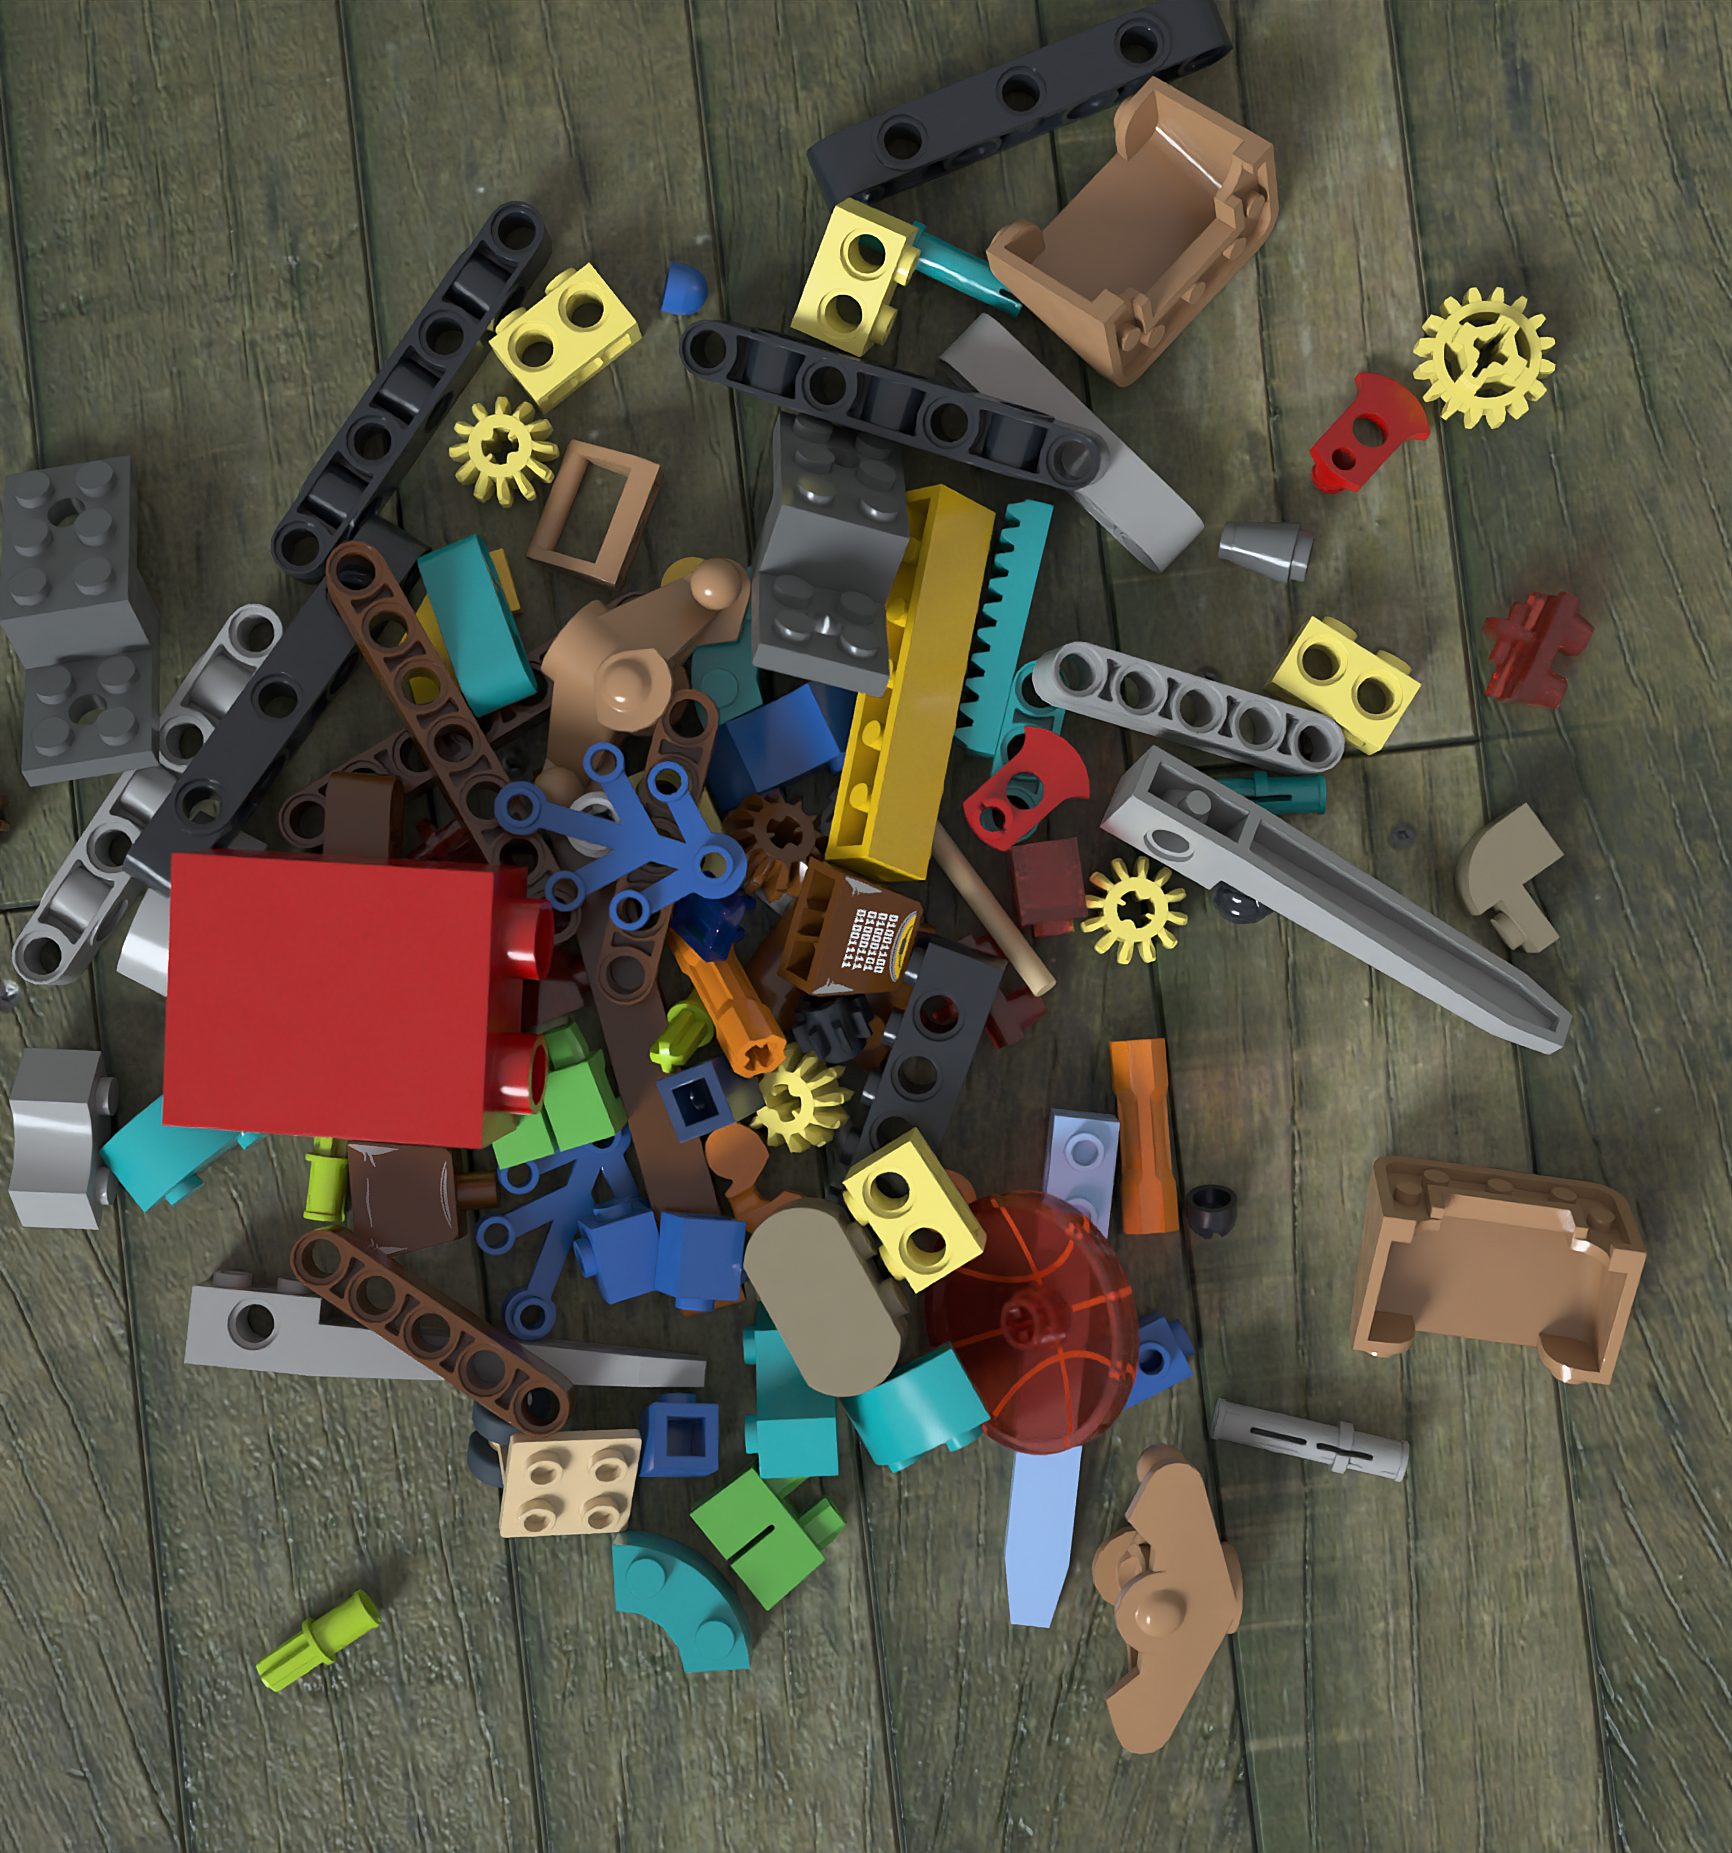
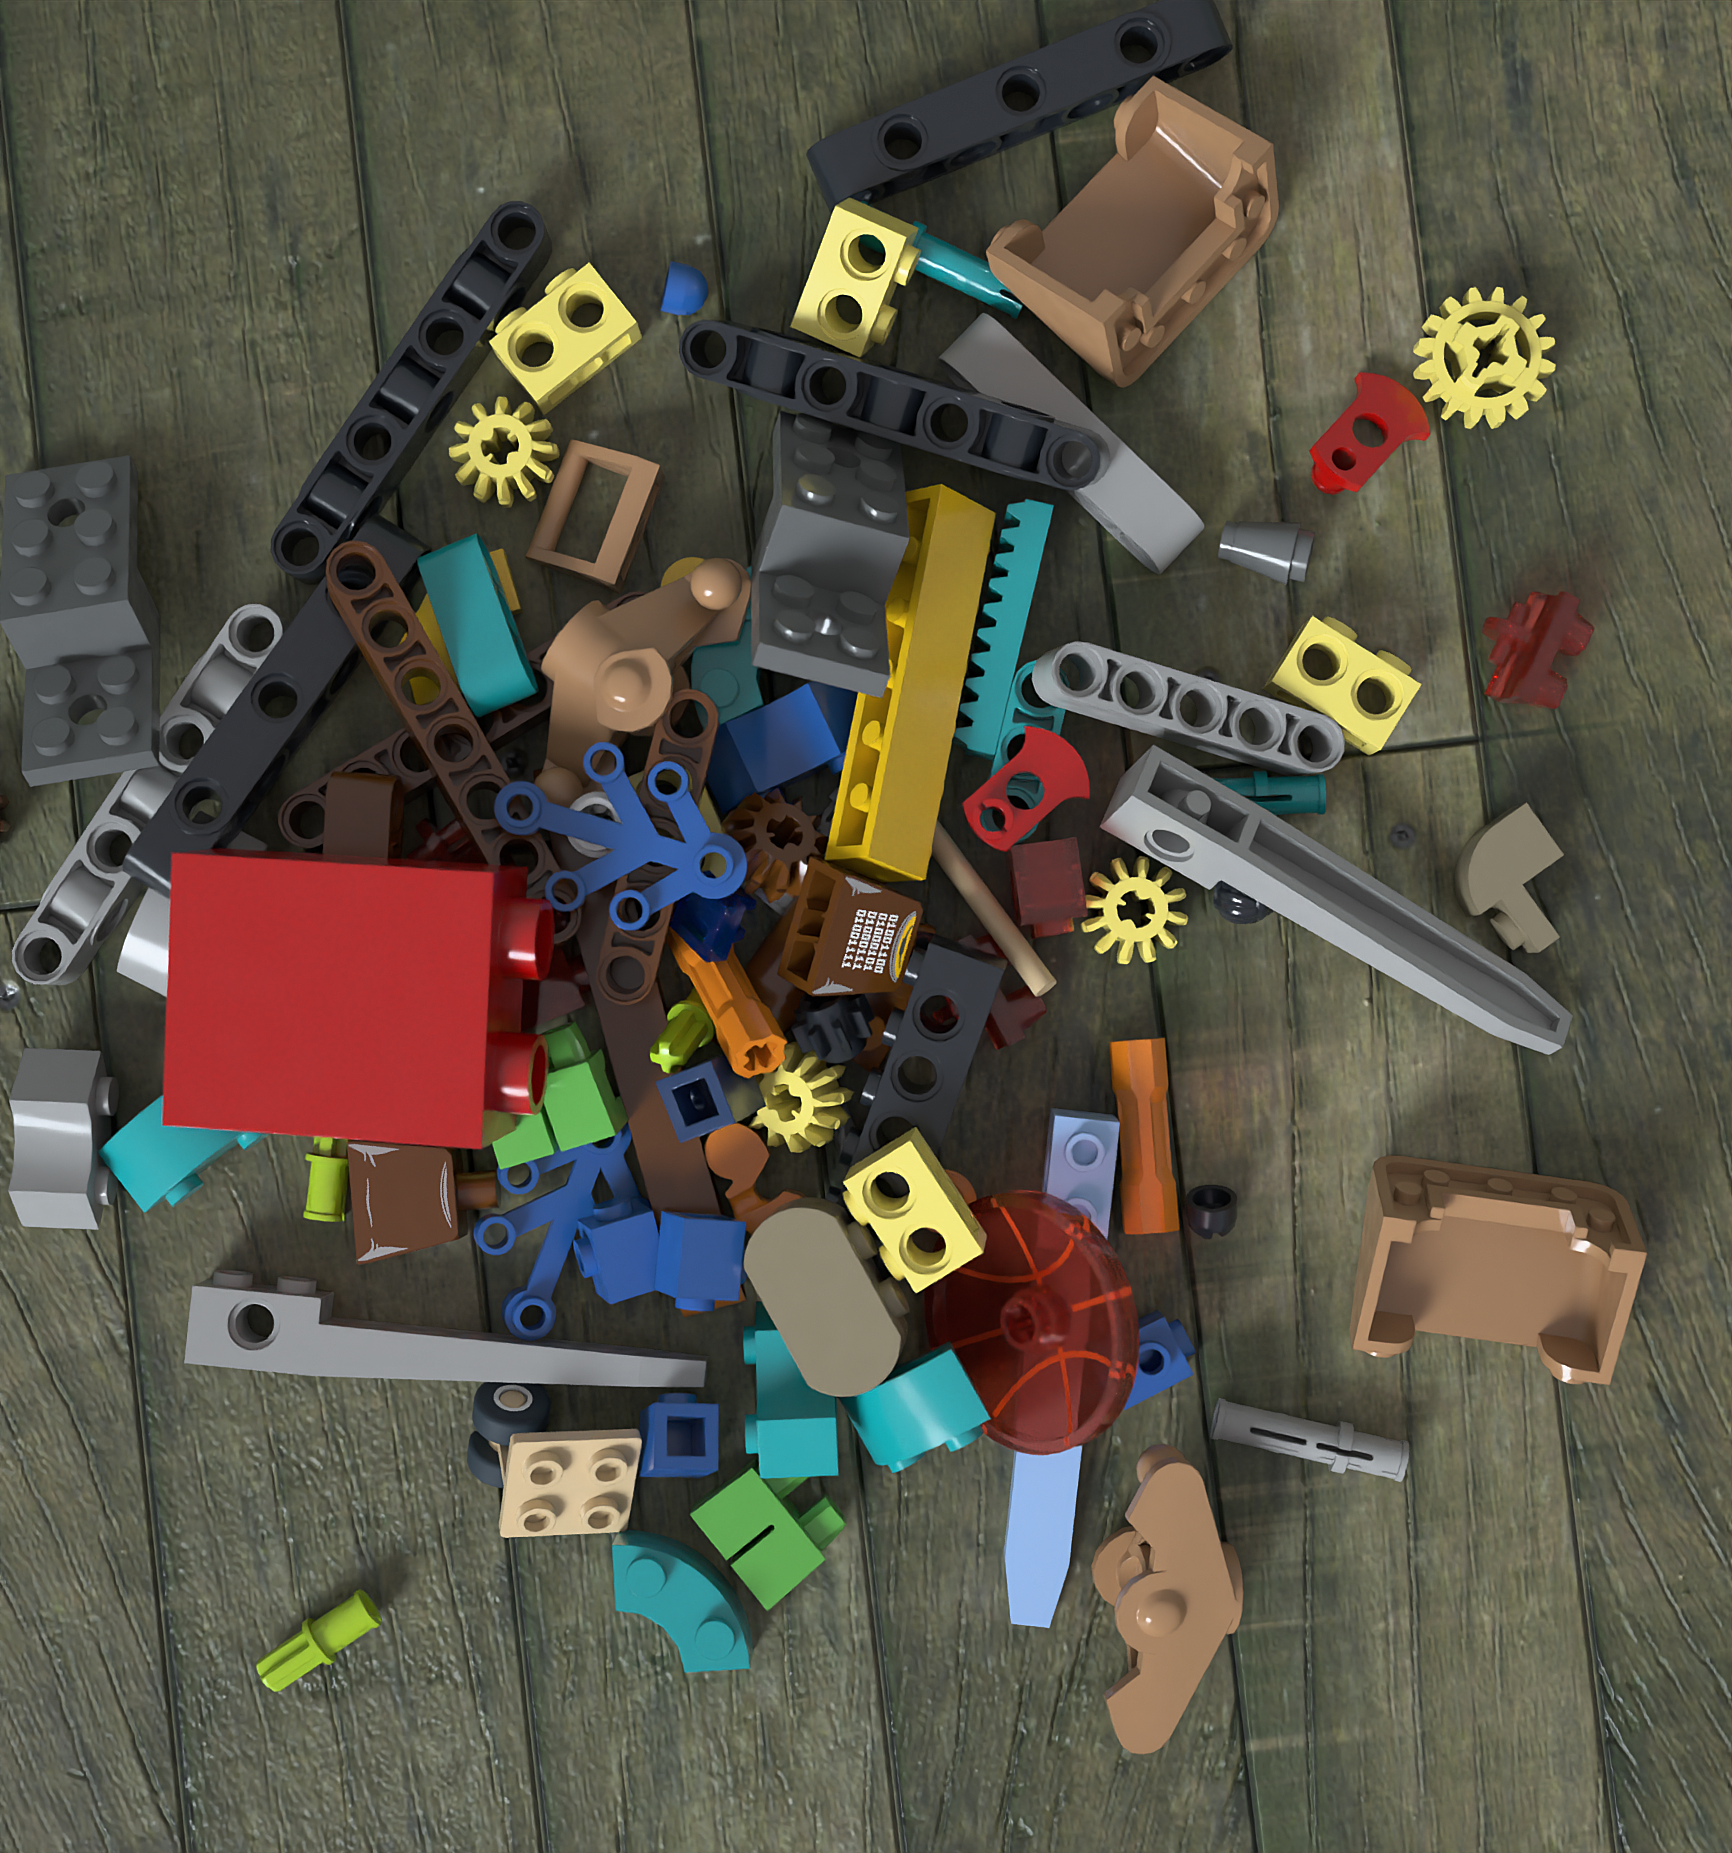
reddish brown beam [290,1225,576,1437] -> none

